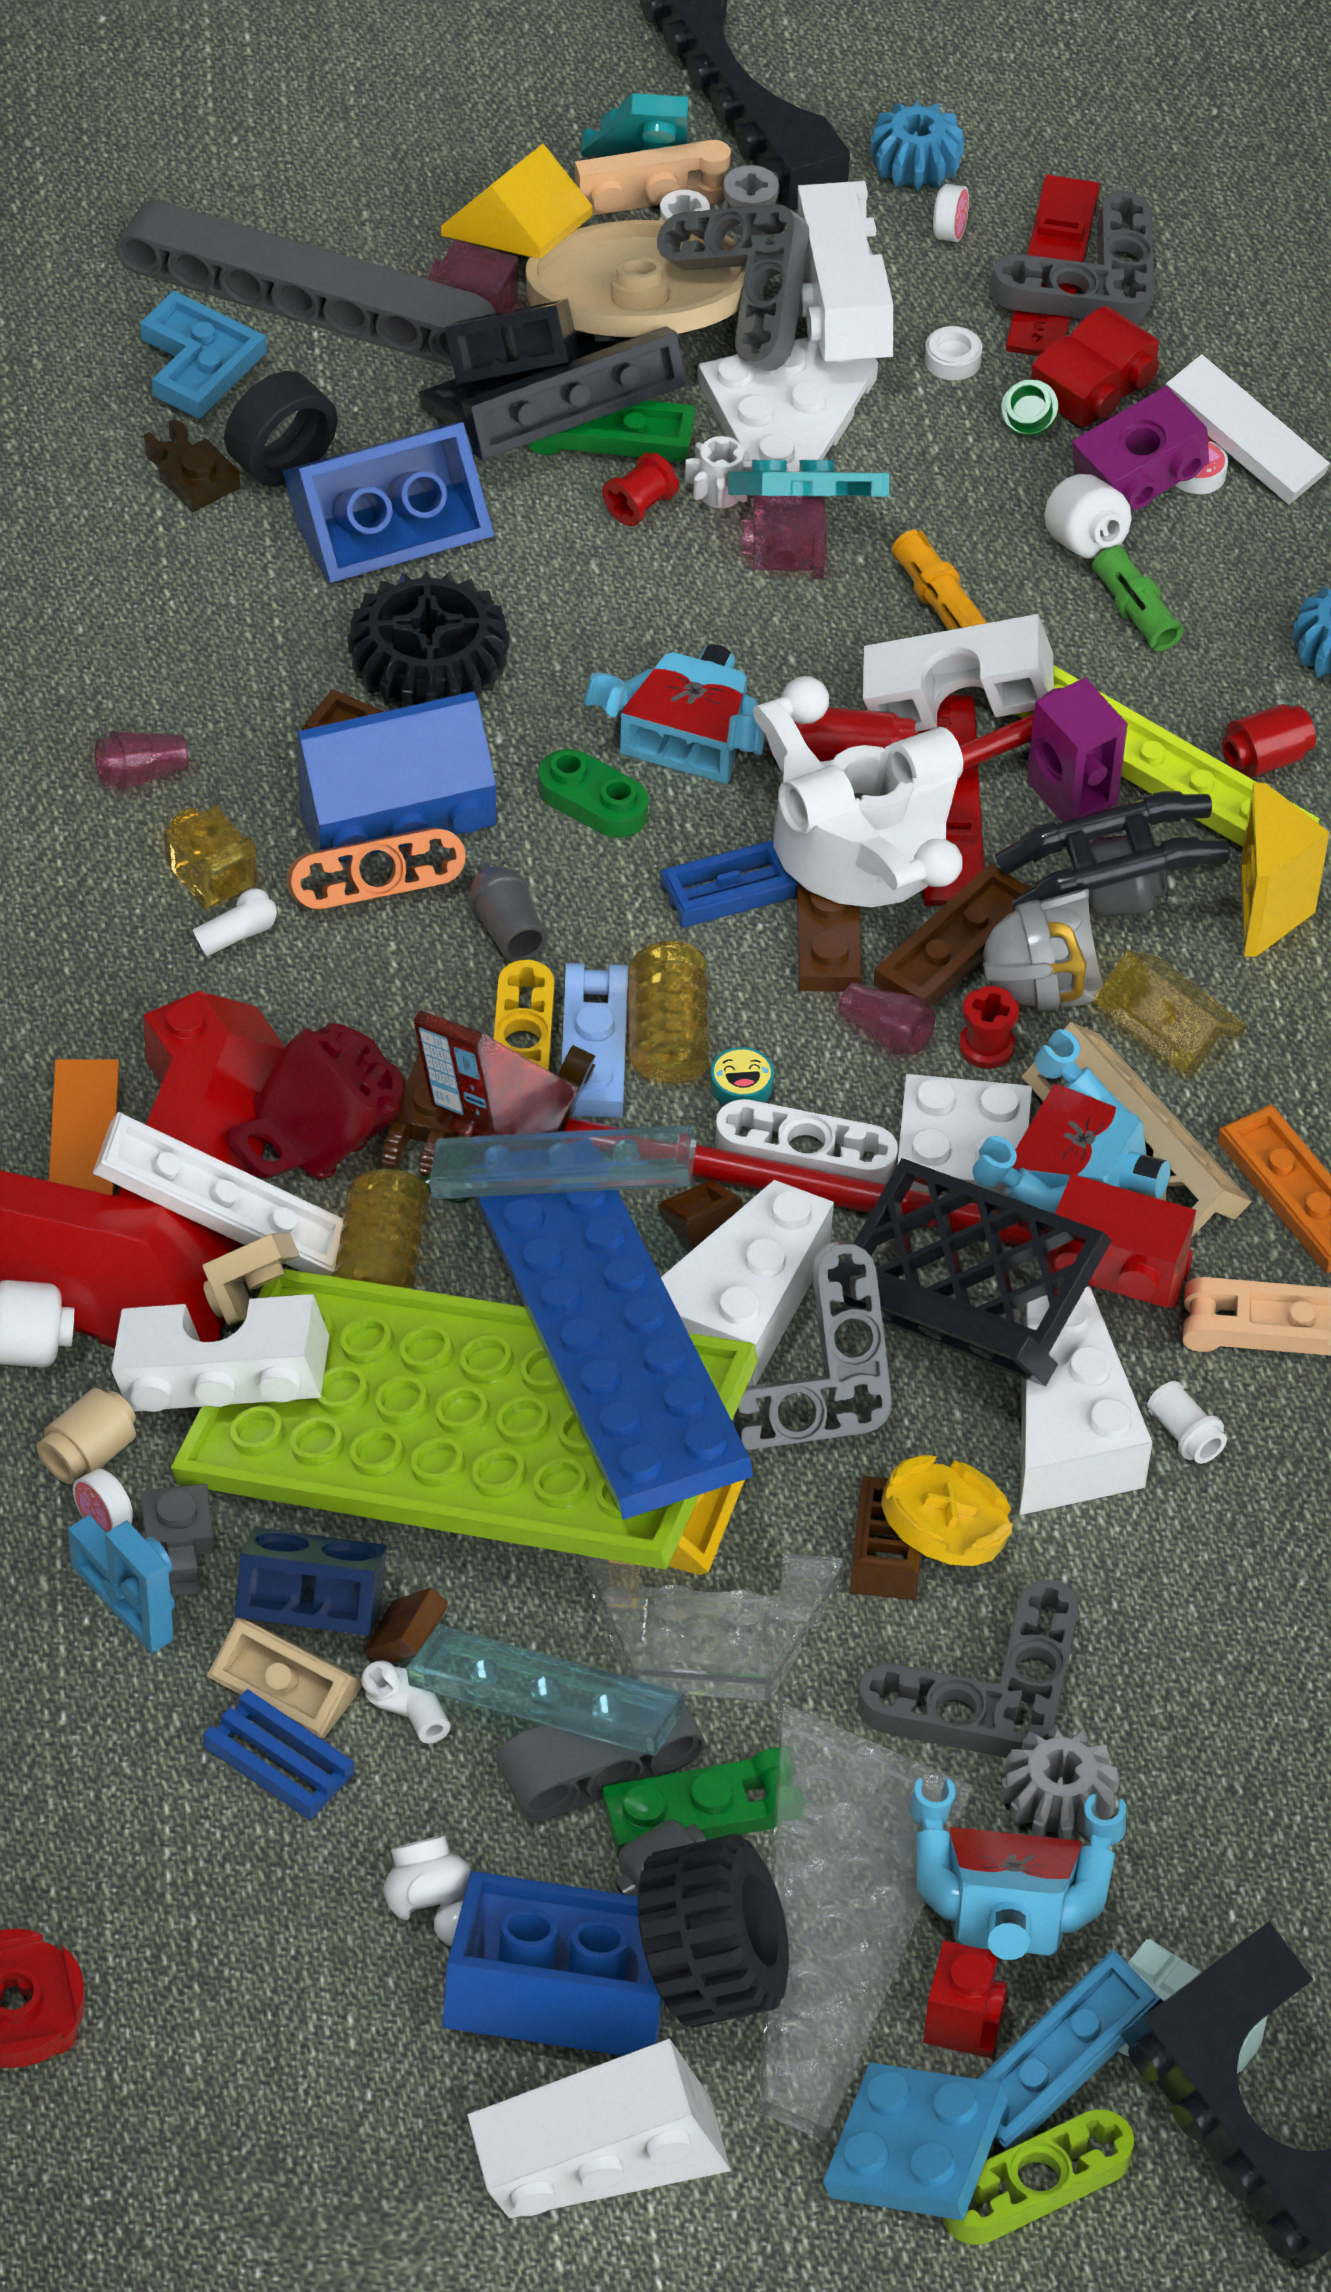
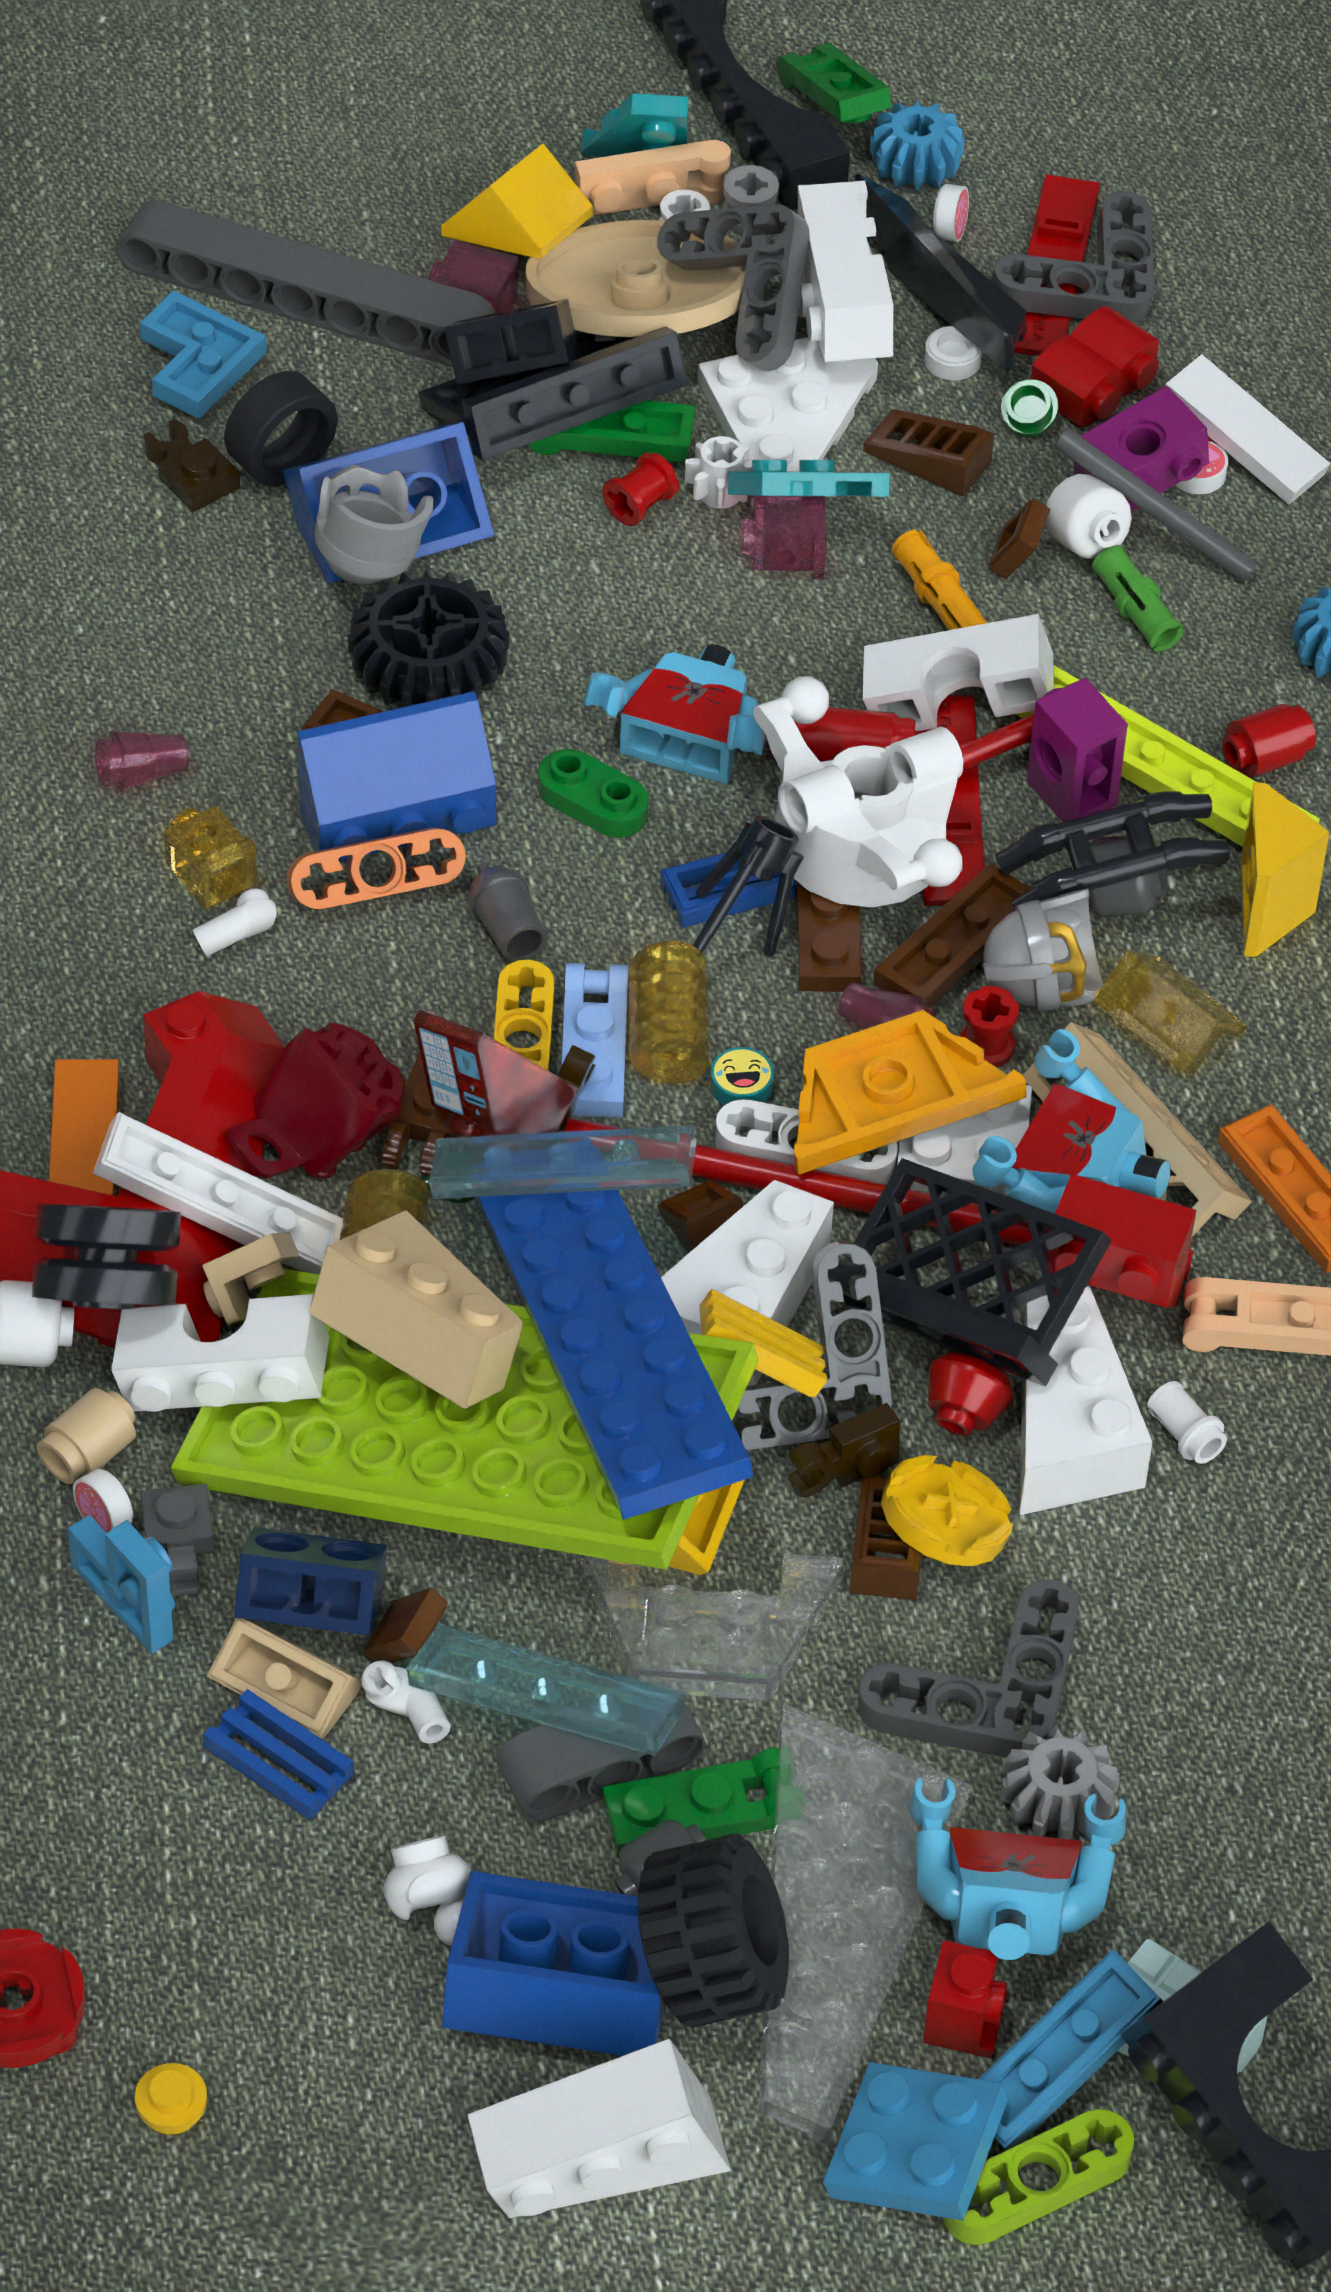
none -> black wheel [32,1204,181,1309]
none -> yellow plate [135,2063,207,2135]
none -> tan wedge [309,1210,524,1409]
none -> light grey helmet [315,465,433,585]
none -> black plant [691,816,804,957]
none -> yellow tile [699,1288,827,1398]
none -> green plate [776,42,891,123]
none -> dark brown plate [788,1403,900,1498]
none -> light orange wing [794,1010,1027,1175]
none -> black wedge [855,174,1027,372]
none -> reddish brown slope [863,409,994,496]
none -> red cone [928,1353,1014,1436]
none -> reddish brown tile [989,498,1050,579]
none -> dark grey bar [1054,427,1257,582]

